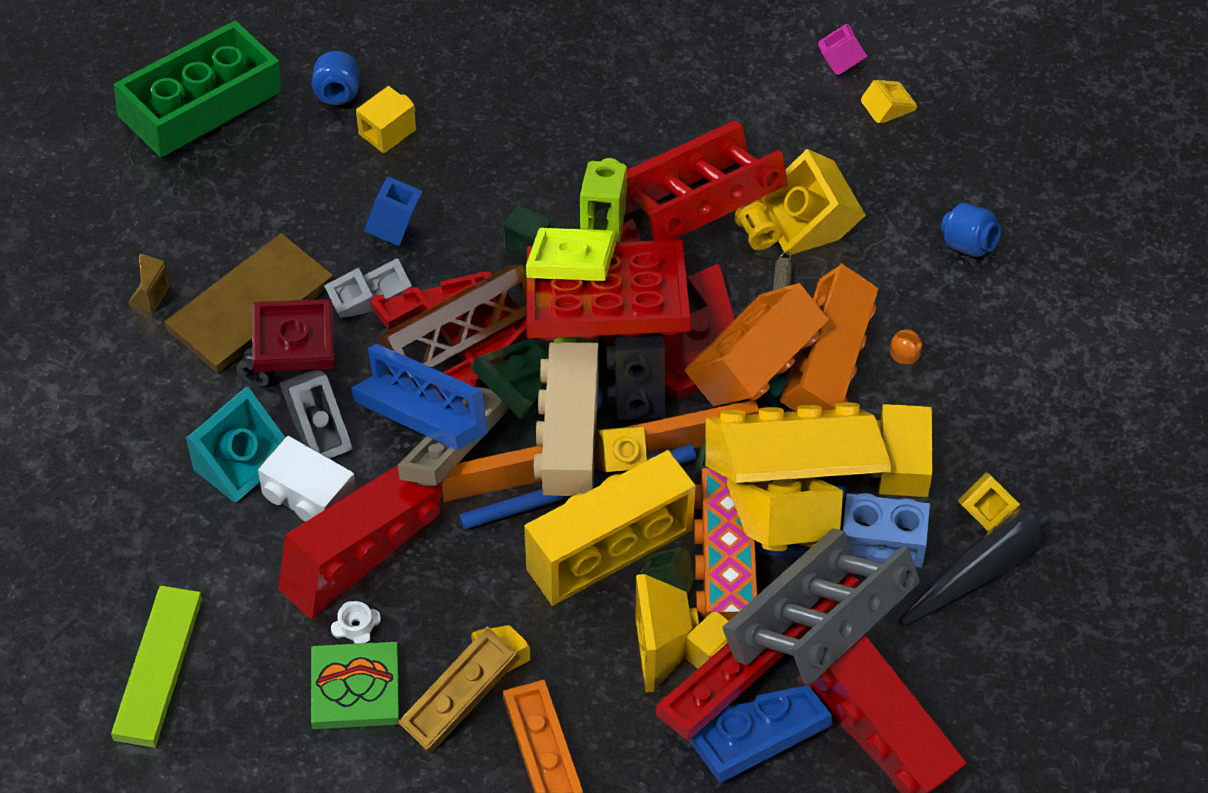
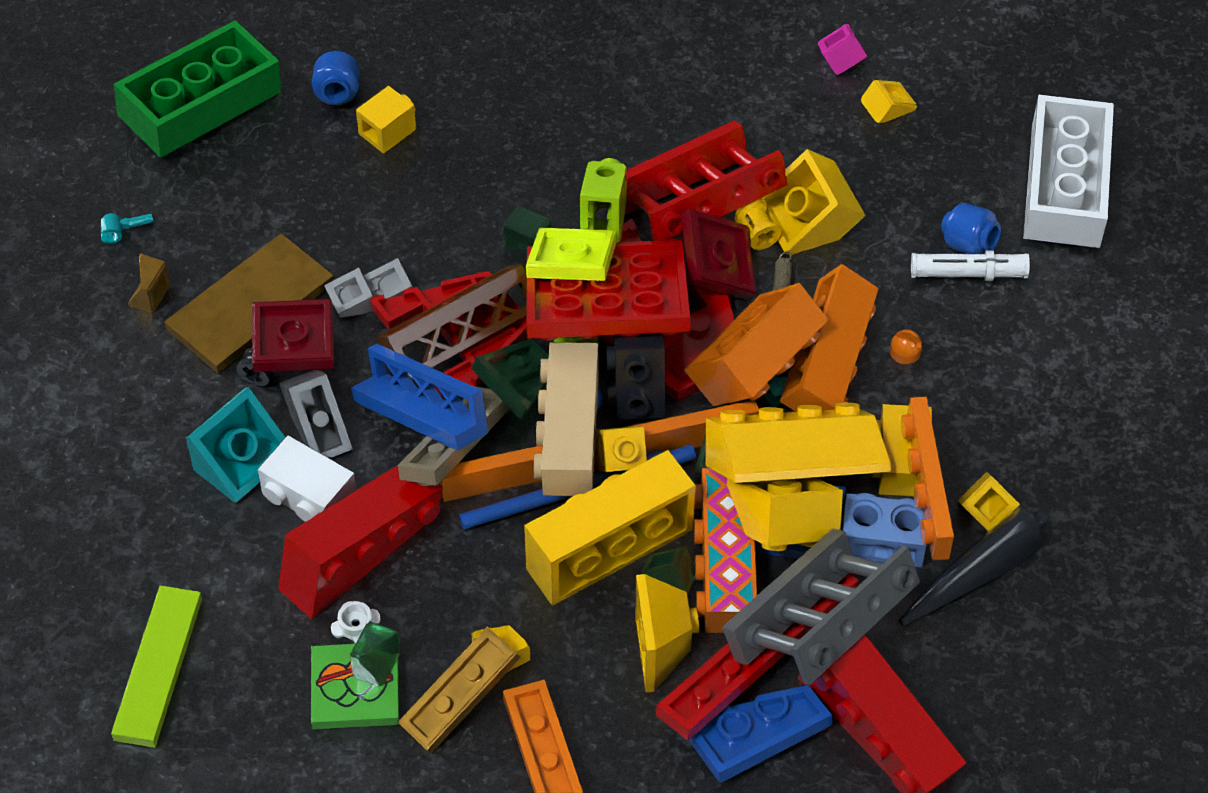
blue brick [364,176,423,246] -> none
yellow slope [685,612,728,669] -> none
none -> teal hand [101,213,153,244]
none -> clear green slope [350,621,401,686]
none -> dark red tile [681,209,756,300]
none -> orange plate [901,397,954,560]
none -> white pin [911,250,1030,281]
none -> white brick [1023,95,1114,248]

